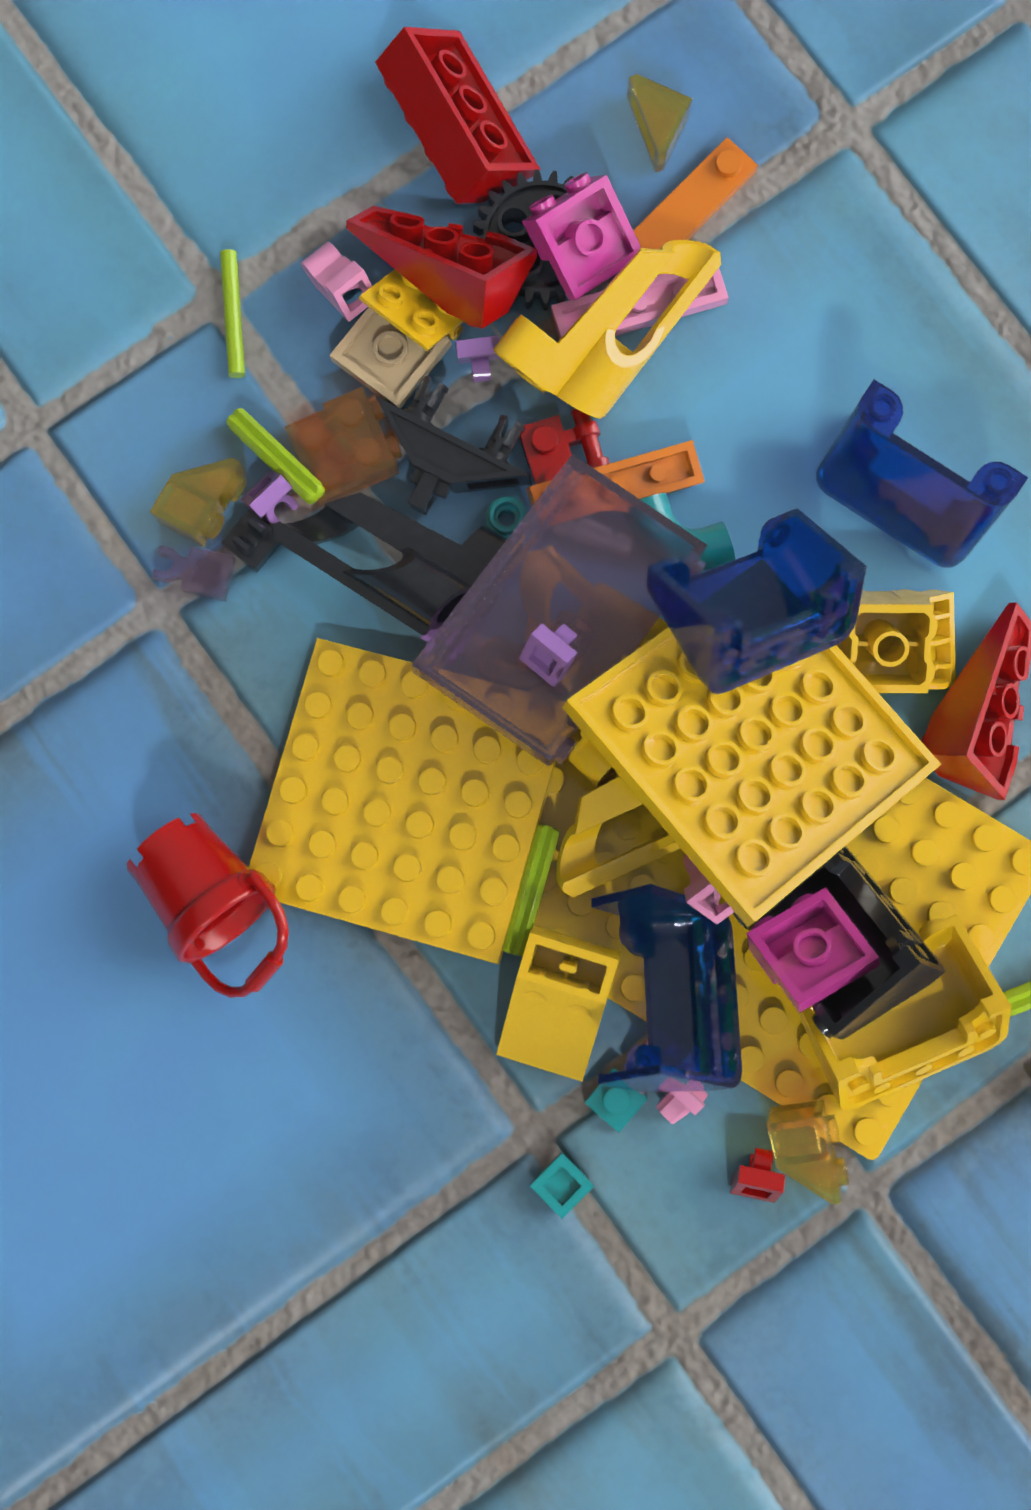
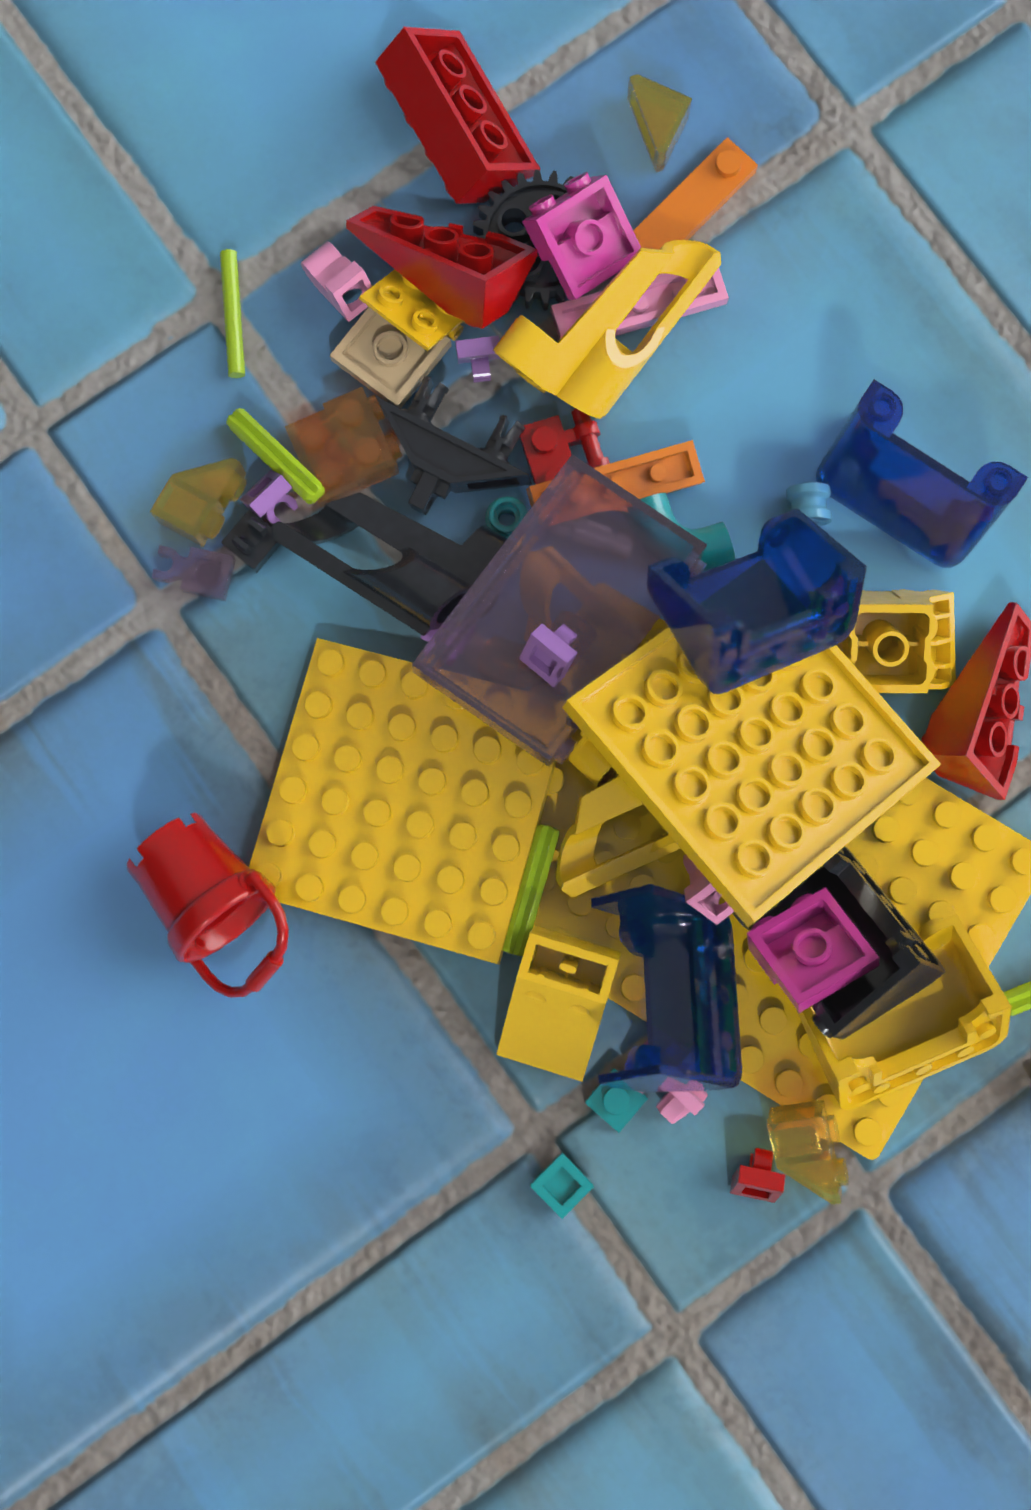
none -> medium azure wheel [786,482,832,528]

